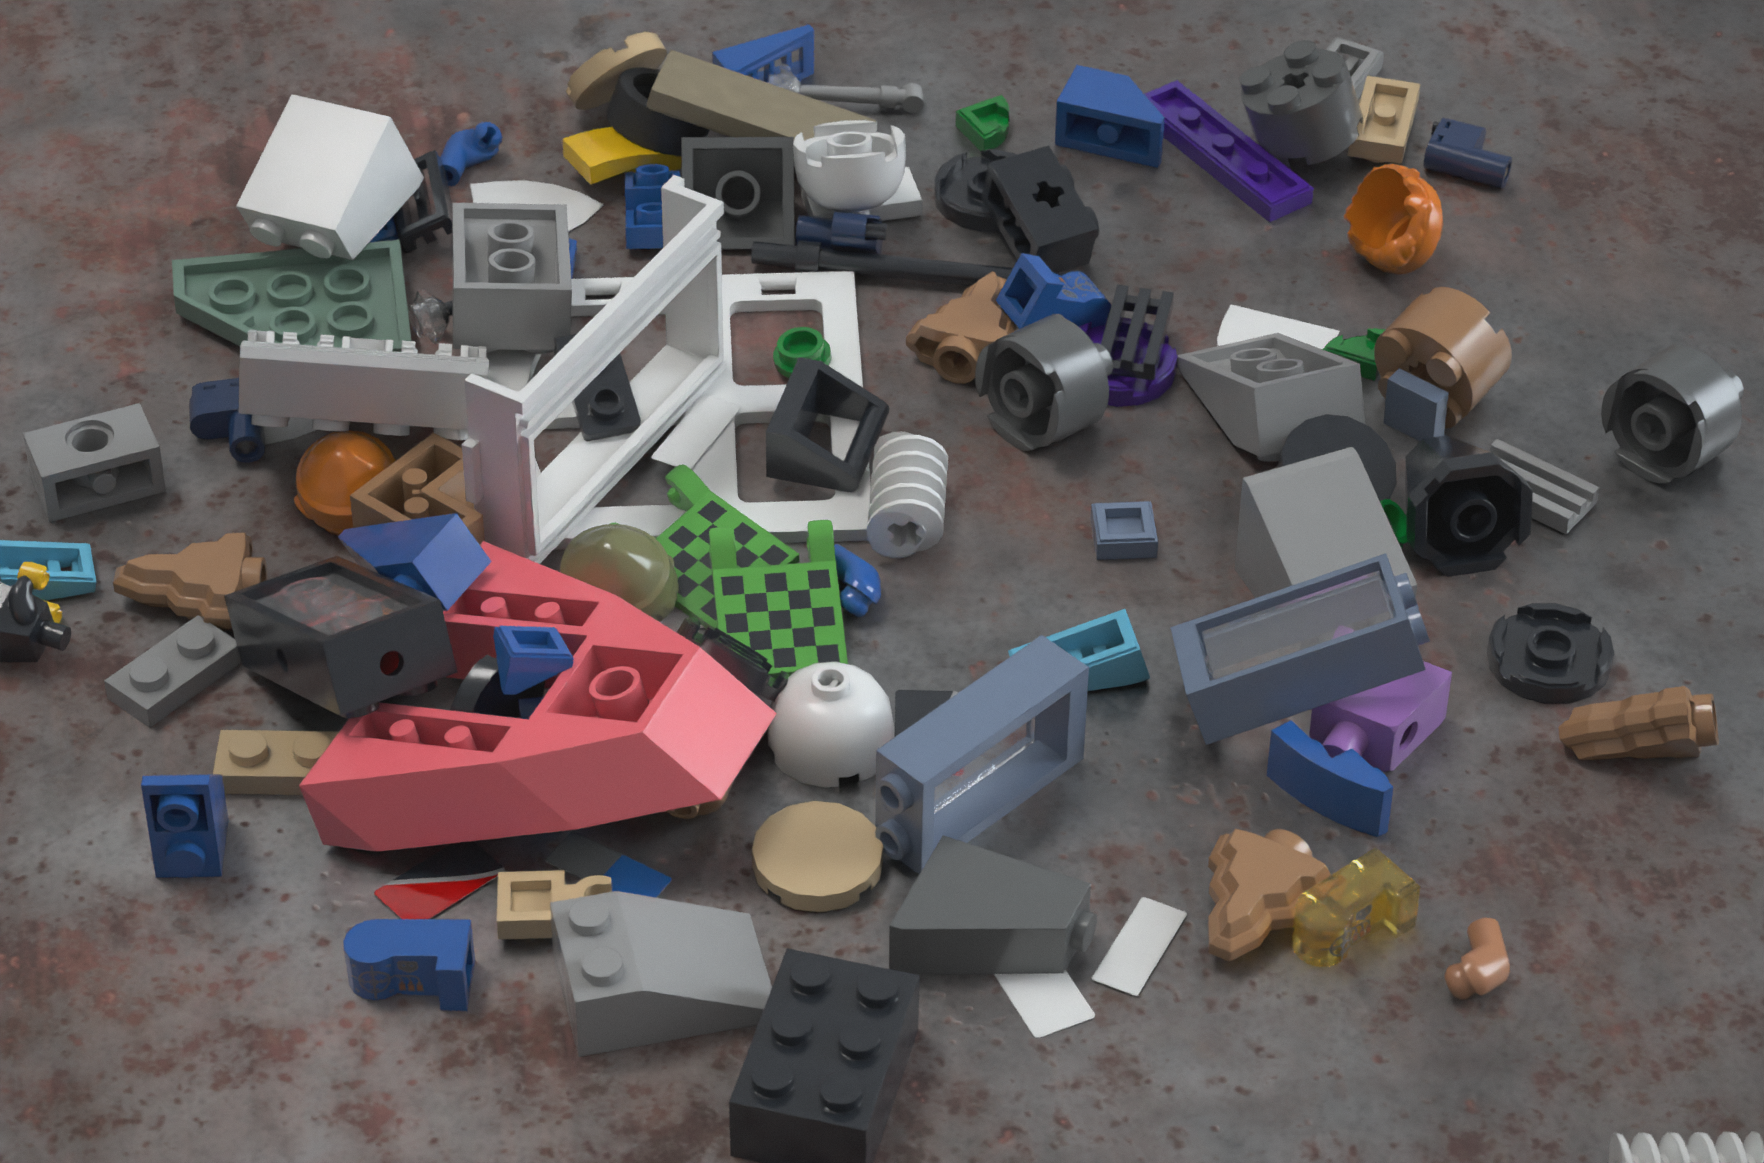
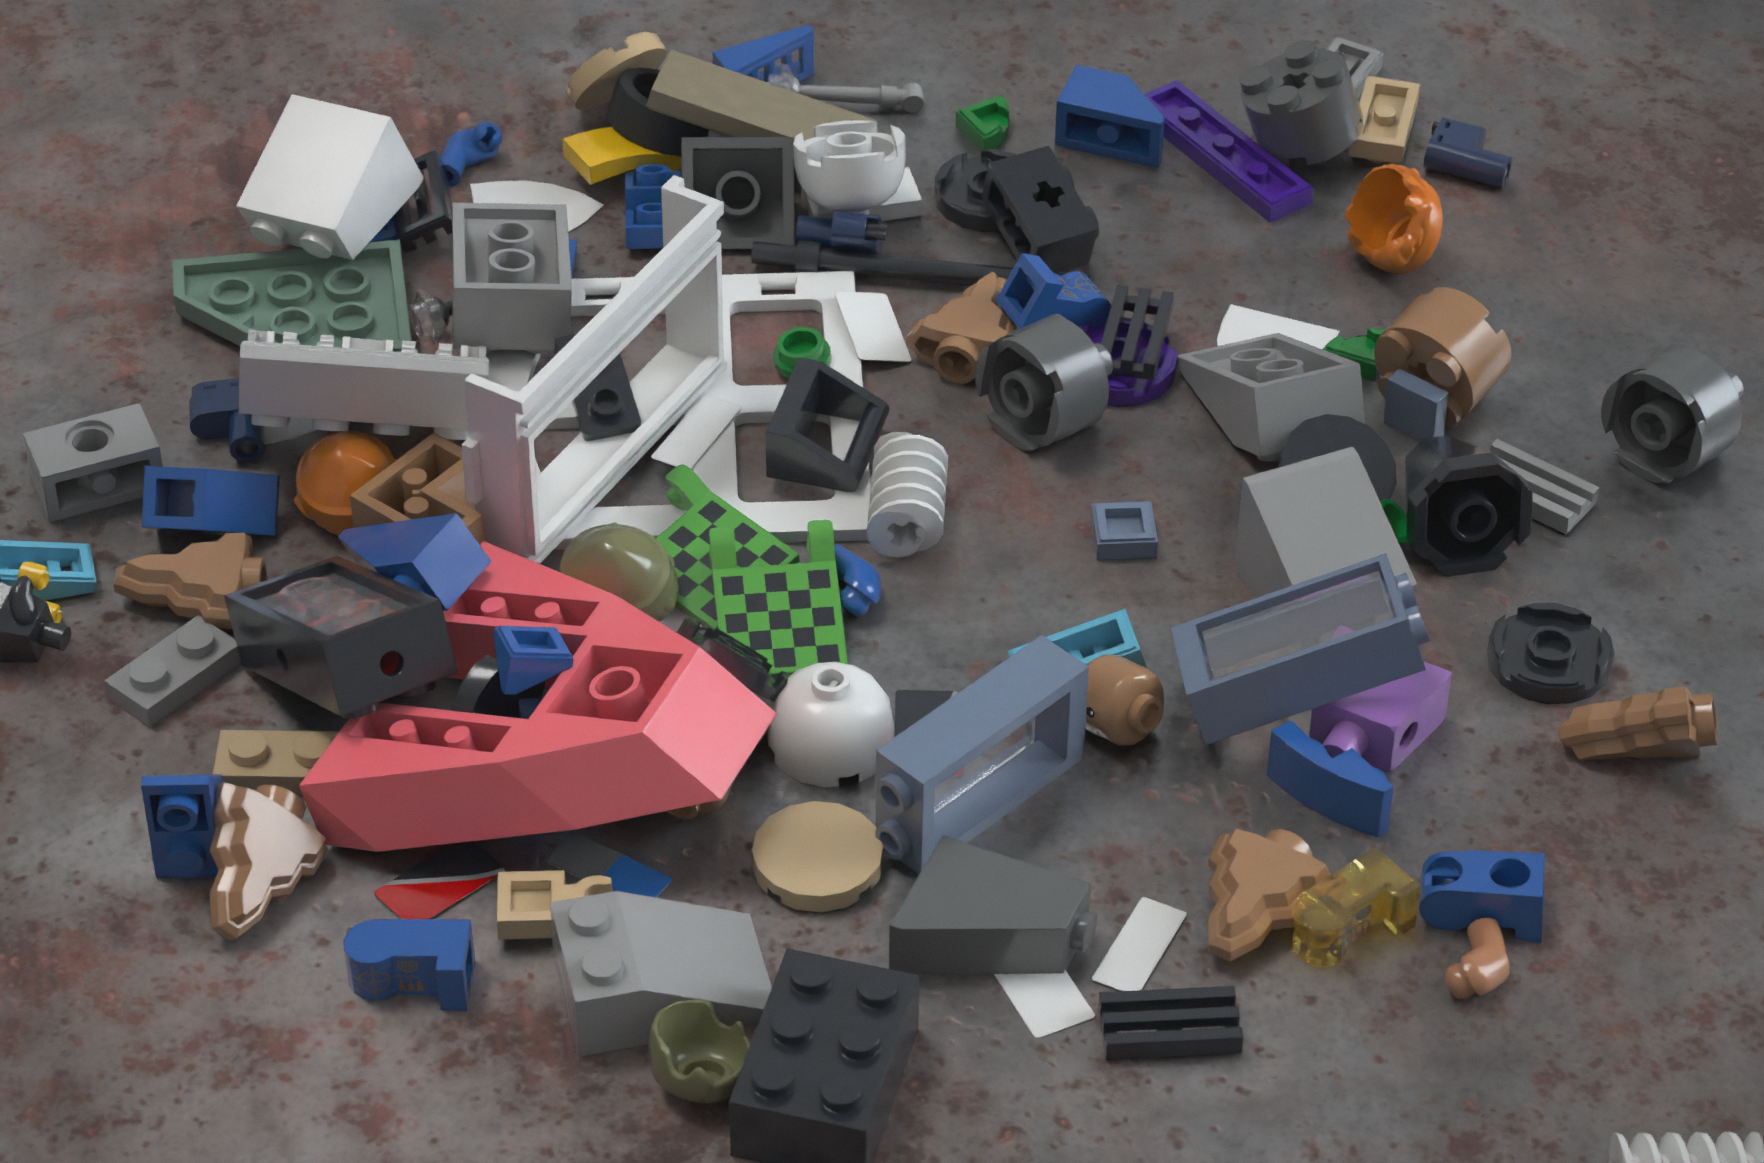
none -> blue slope [142,466,280,536]
none -> medium nougat rock [210,783,328,941]
none -> olive hair [648,1000,751,1104]
none -> white sticker [834,291,911,362]
none -> medium nougat head [1085,655,1164,746]
none -> black tile [1098,986,1244,1060]
none -> blue leg [1419,850,1545,943]

